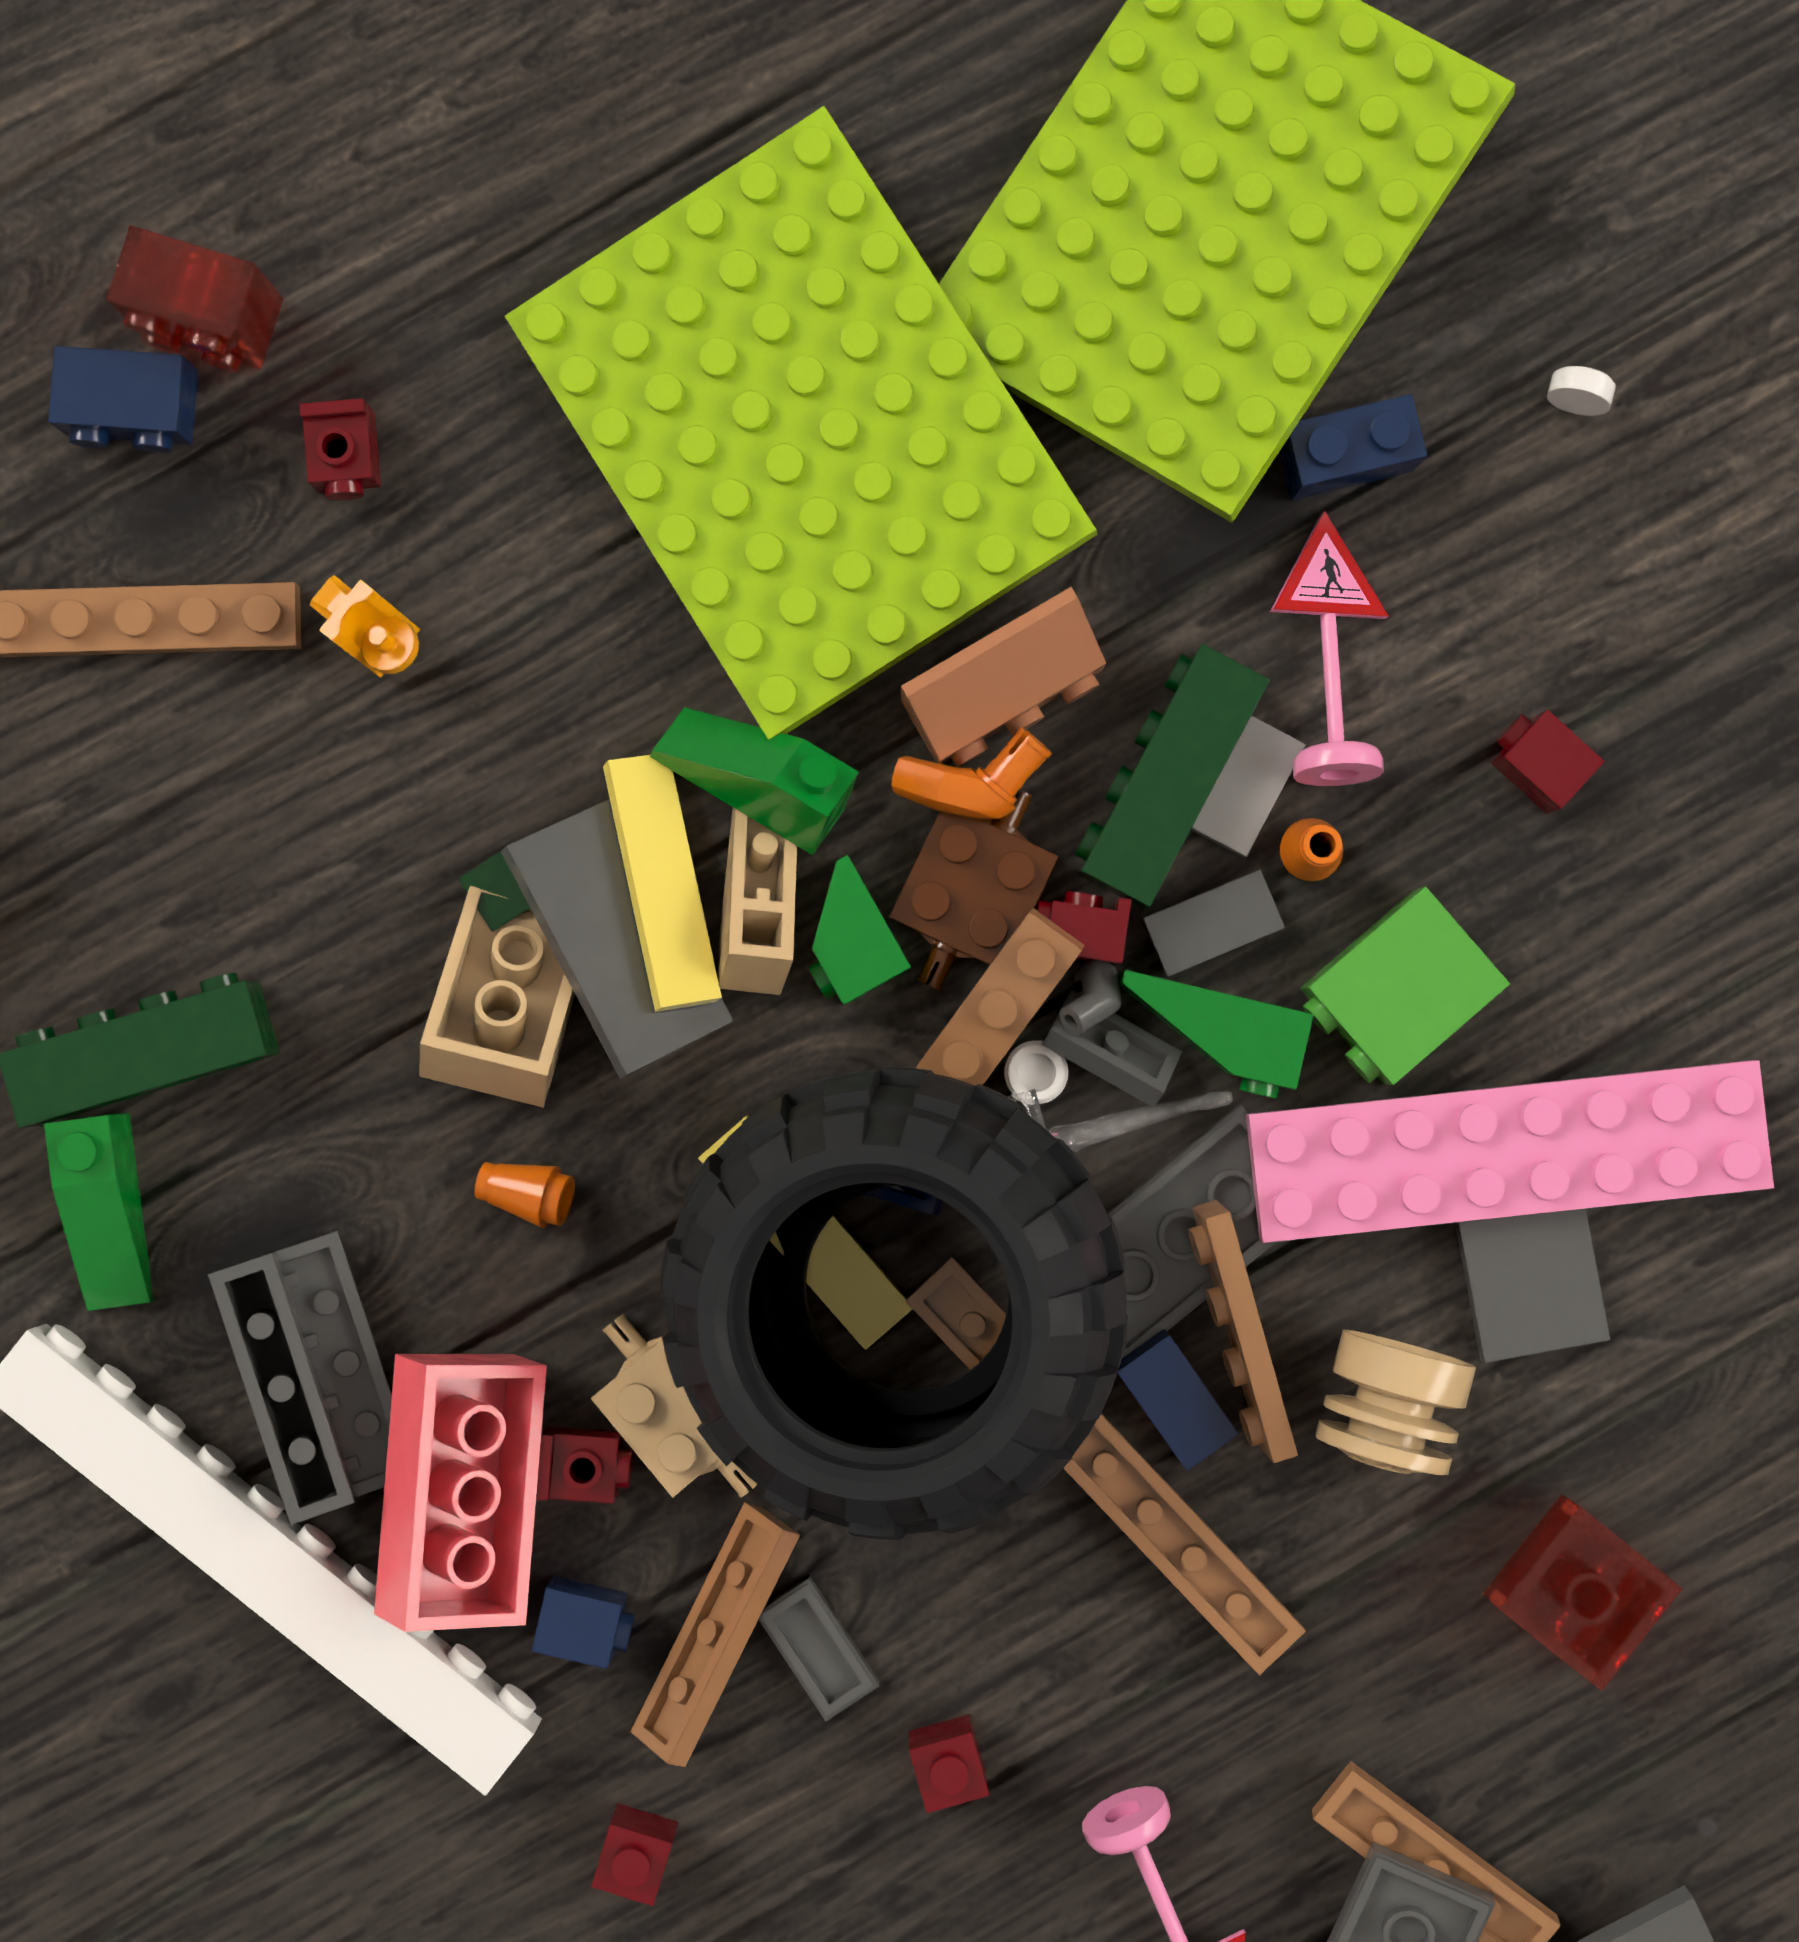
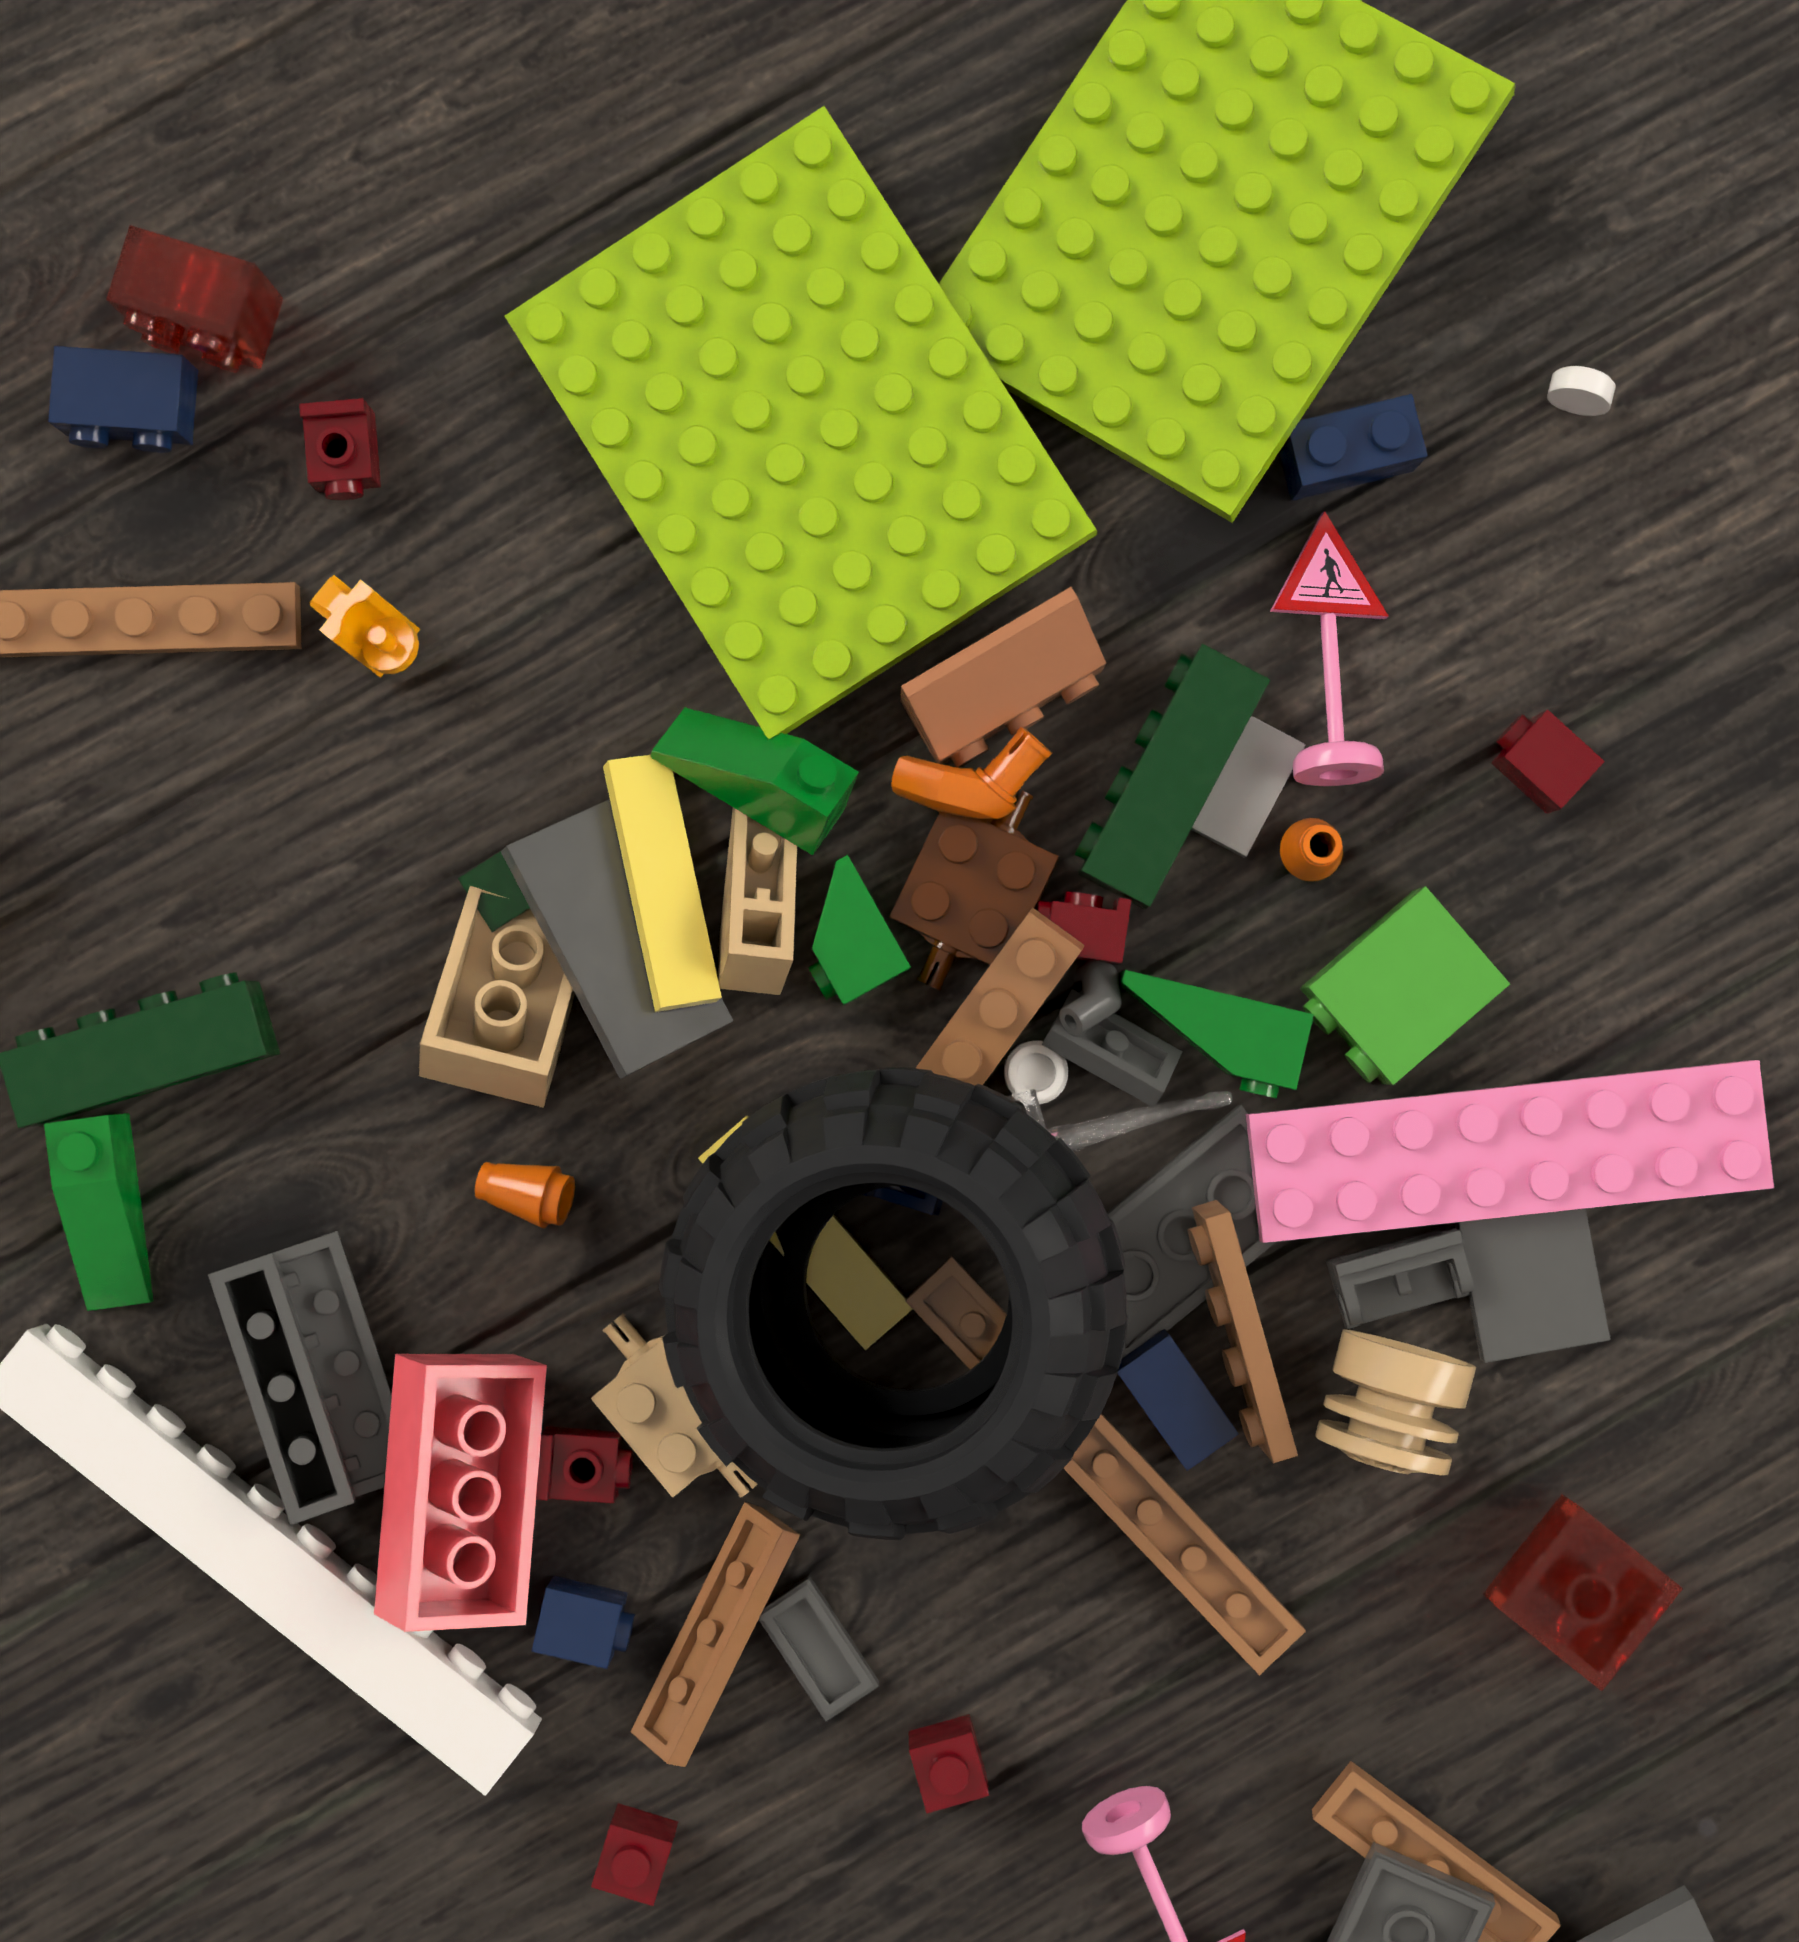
dark grey tile [1141,869,1285,977] -> none
none -> dark grey hinge [1326,1226,1474,1329]

